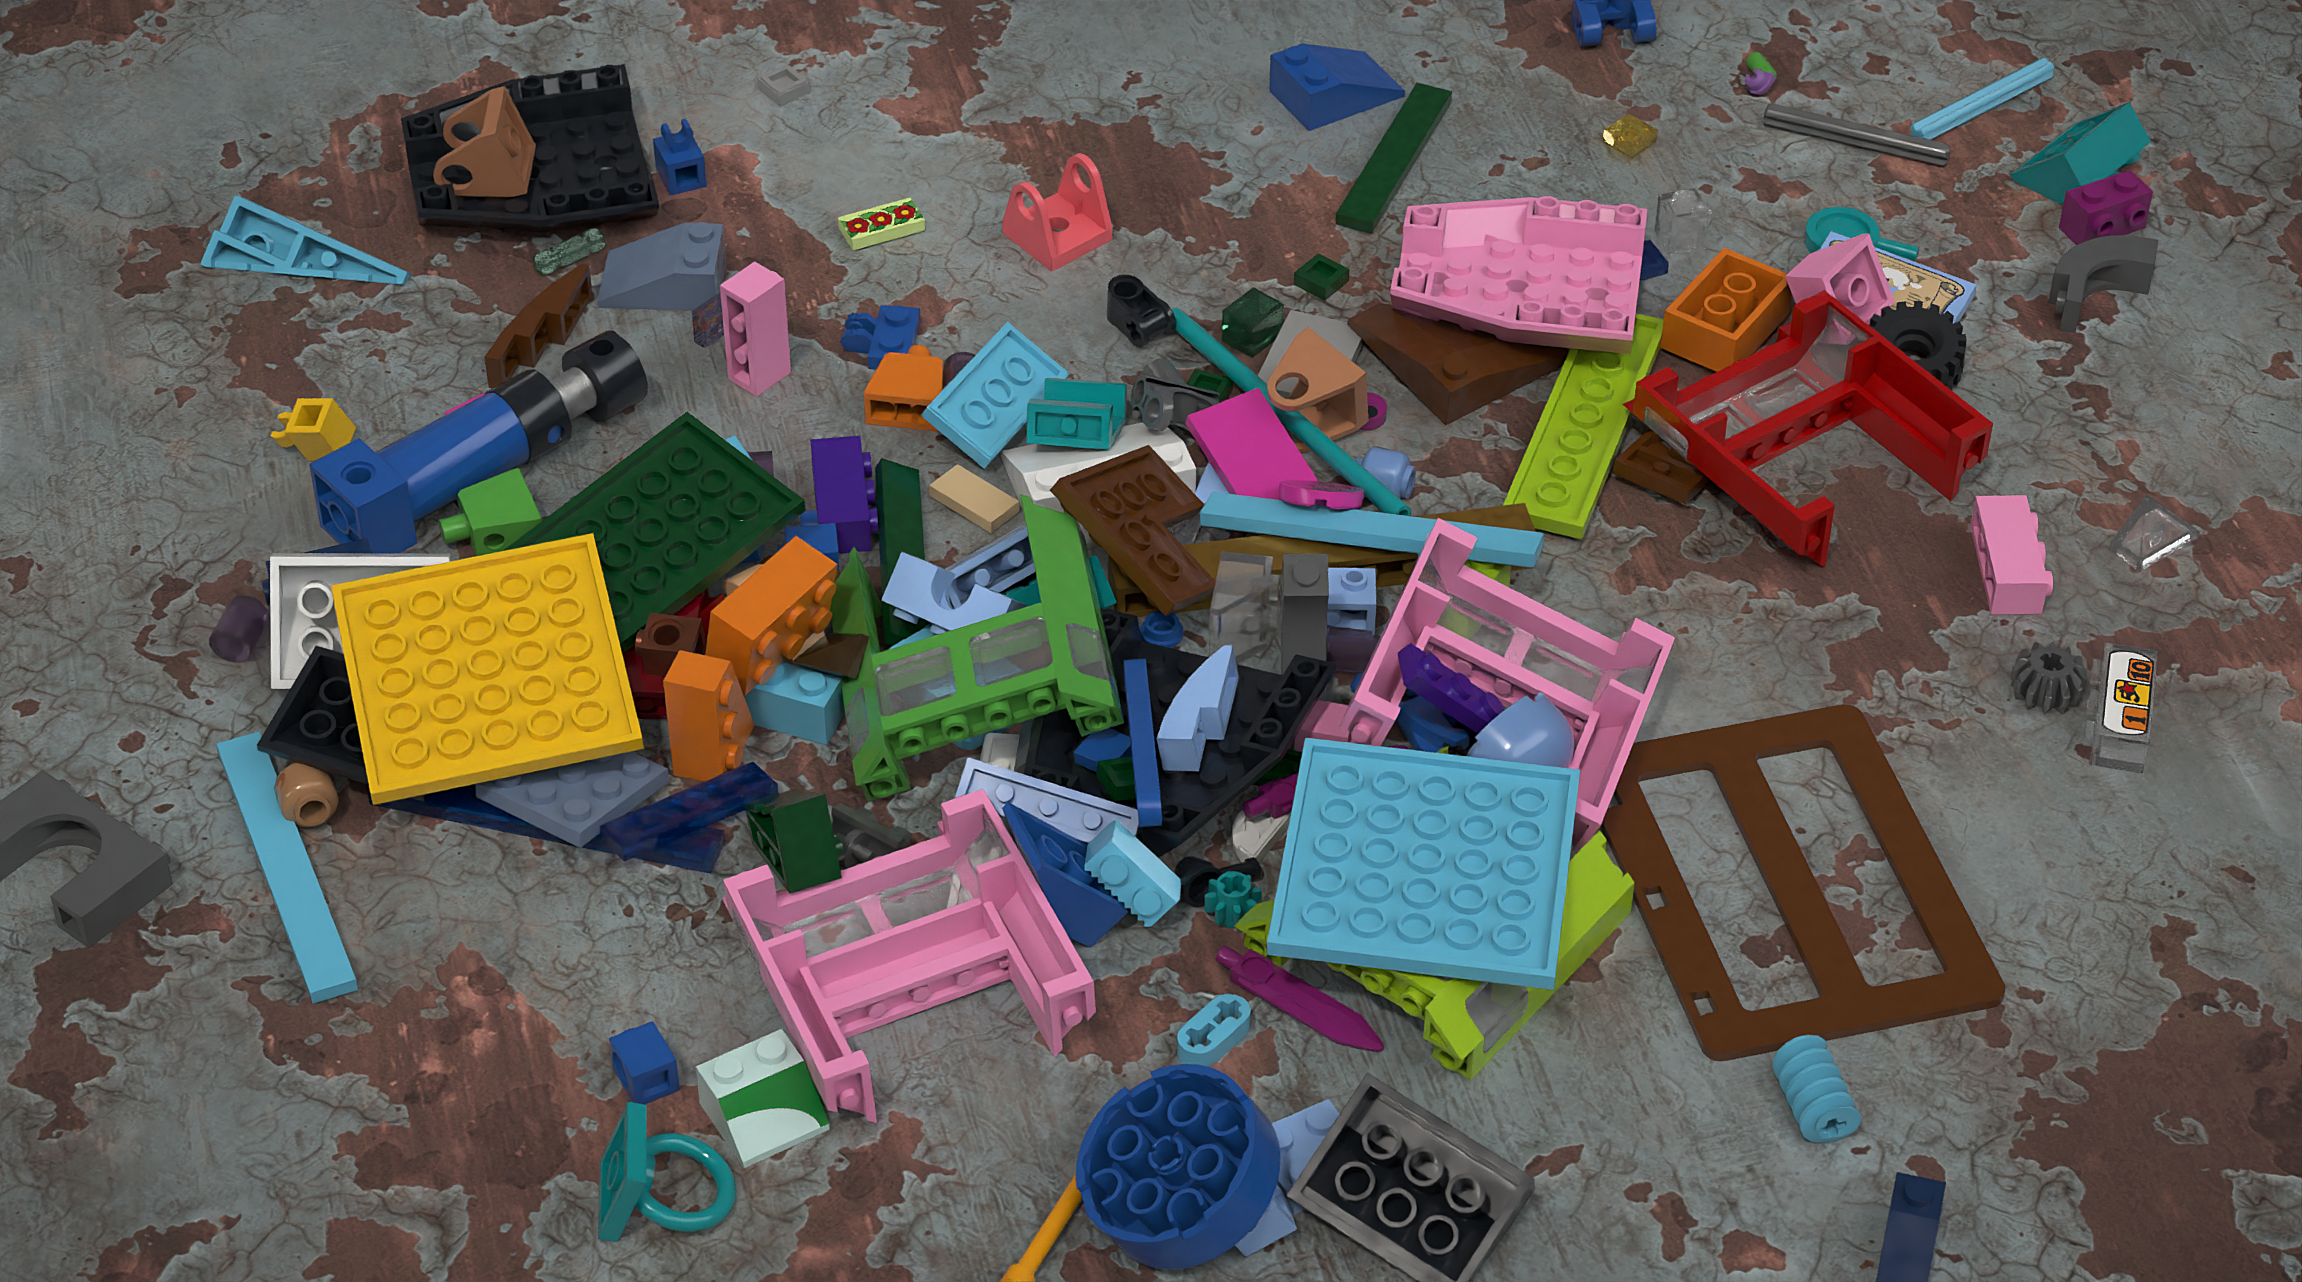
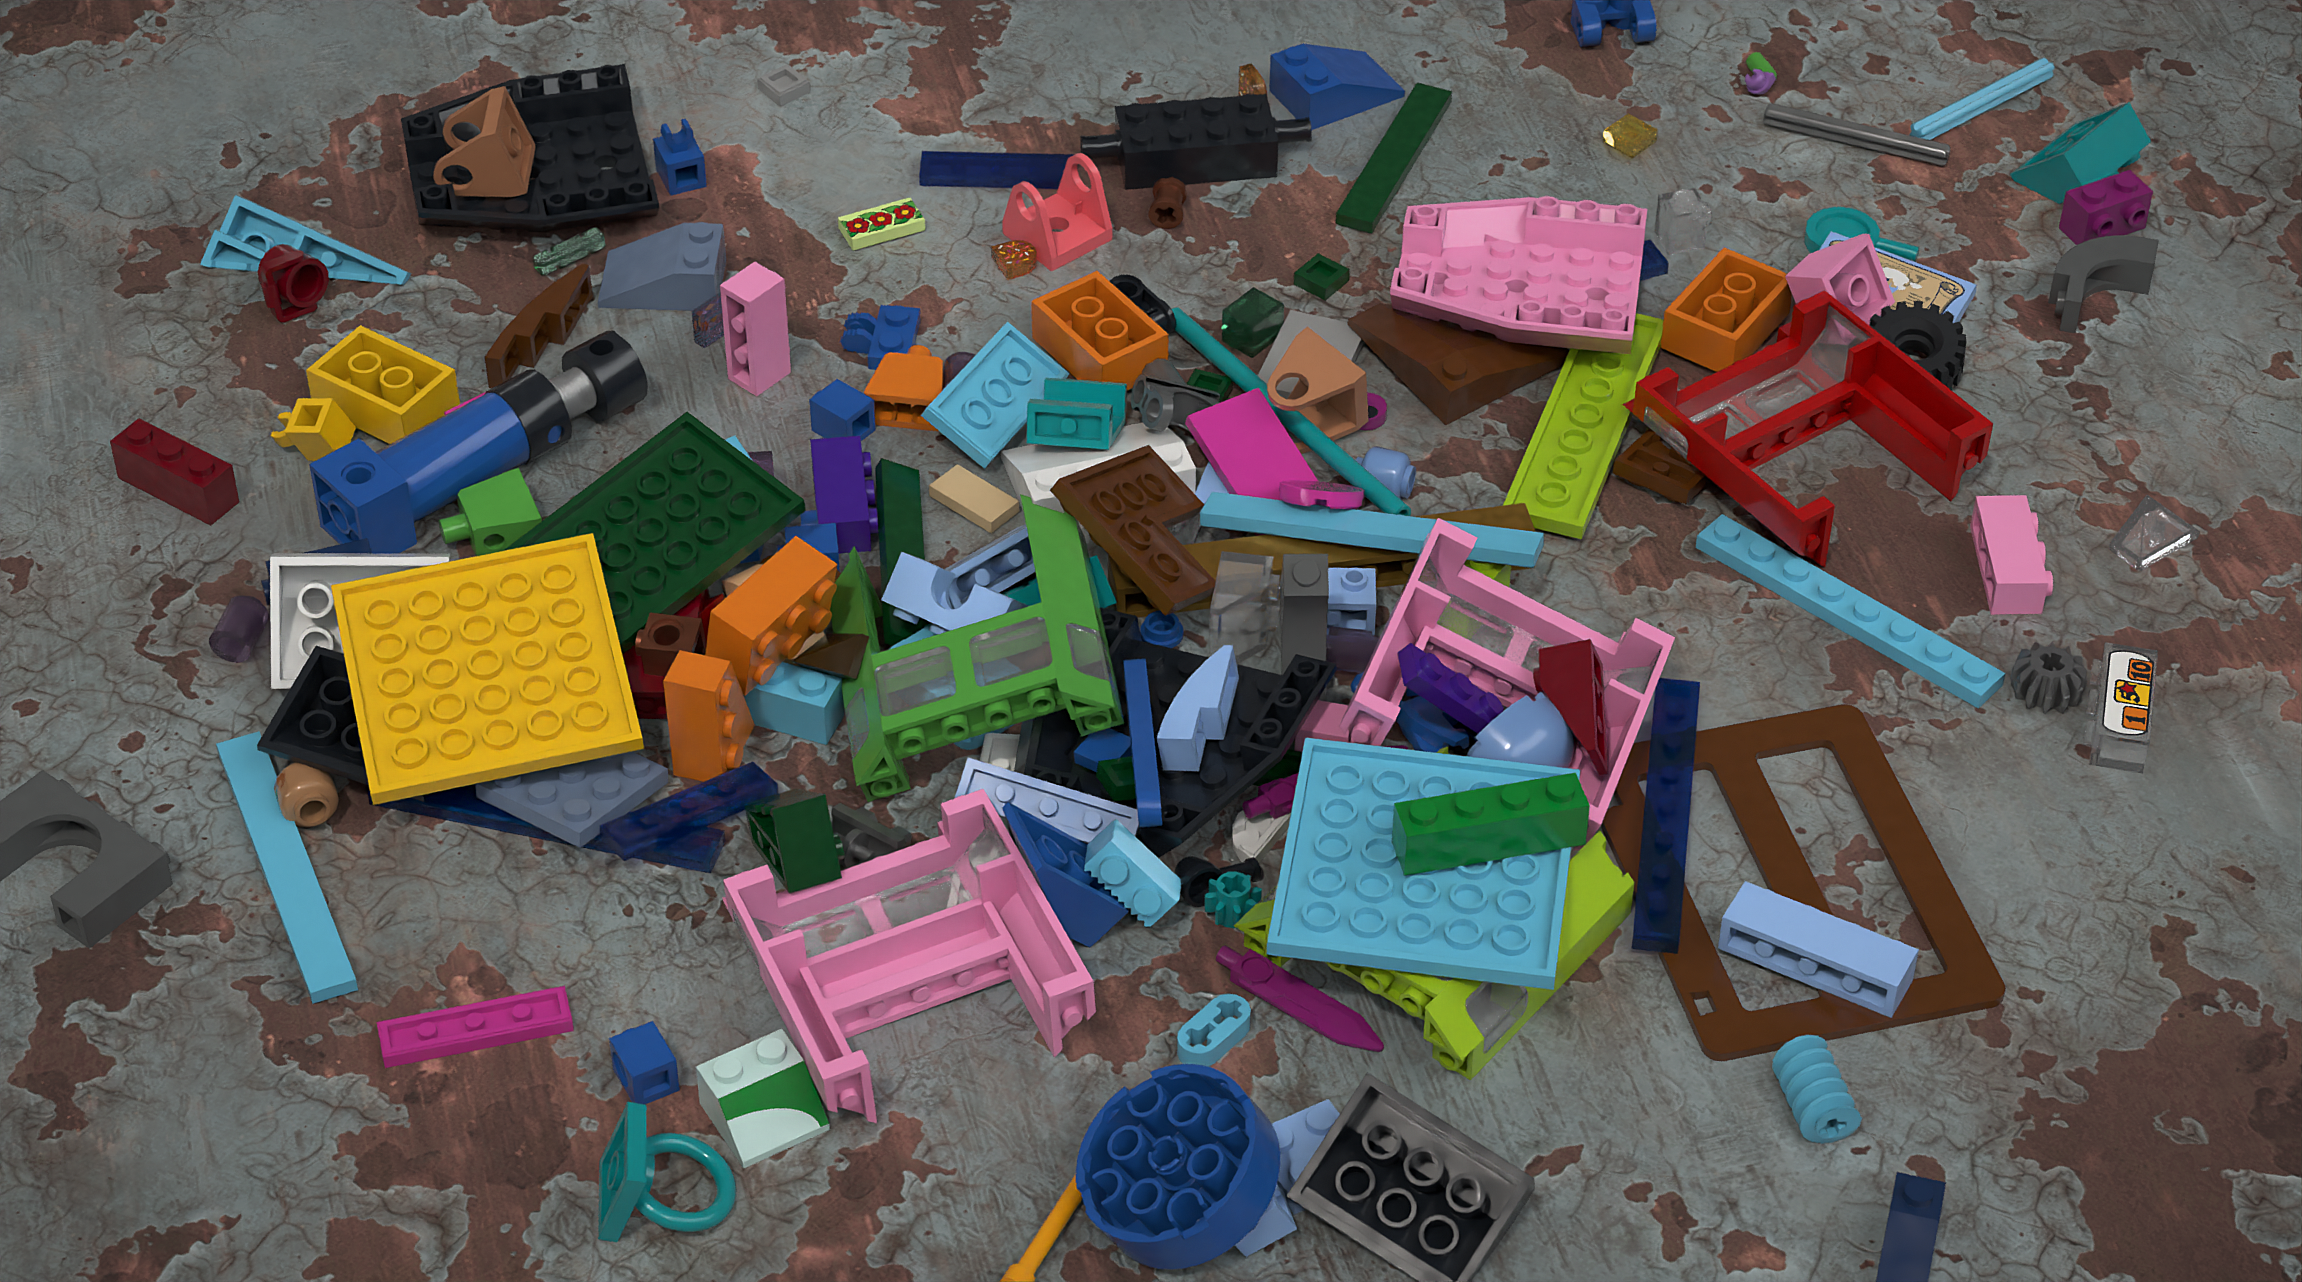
none -> dark red brick [110,418,240,526]
none -> dark red piece [258,244,329,322]
none -> yellow brick [306,325,460,444]
none -> dark pink tile [377,986,574,1068]
none -> blue brick [809,379,876,441]
none -> clear blue tile [919,151,1075,189]
none -> clear orange tile [991,240,1037,280]
none -> orange brick [1031,271,1169,391]
none -> black brick [1080,94,1312,190]
none -> copper bush [1149,178,1187,229]
none -> clear orange tile [1238,63,1268,98]
none -> green brick [1392,772,1590,876]
none -> dark red slope [1533,639,1608,776]
none -> clear blue tile [1631,678,1700,954]
none -> medium azure plate [1695,514,2005,708]
none -> light blue brick [1718,881,1919,1018]

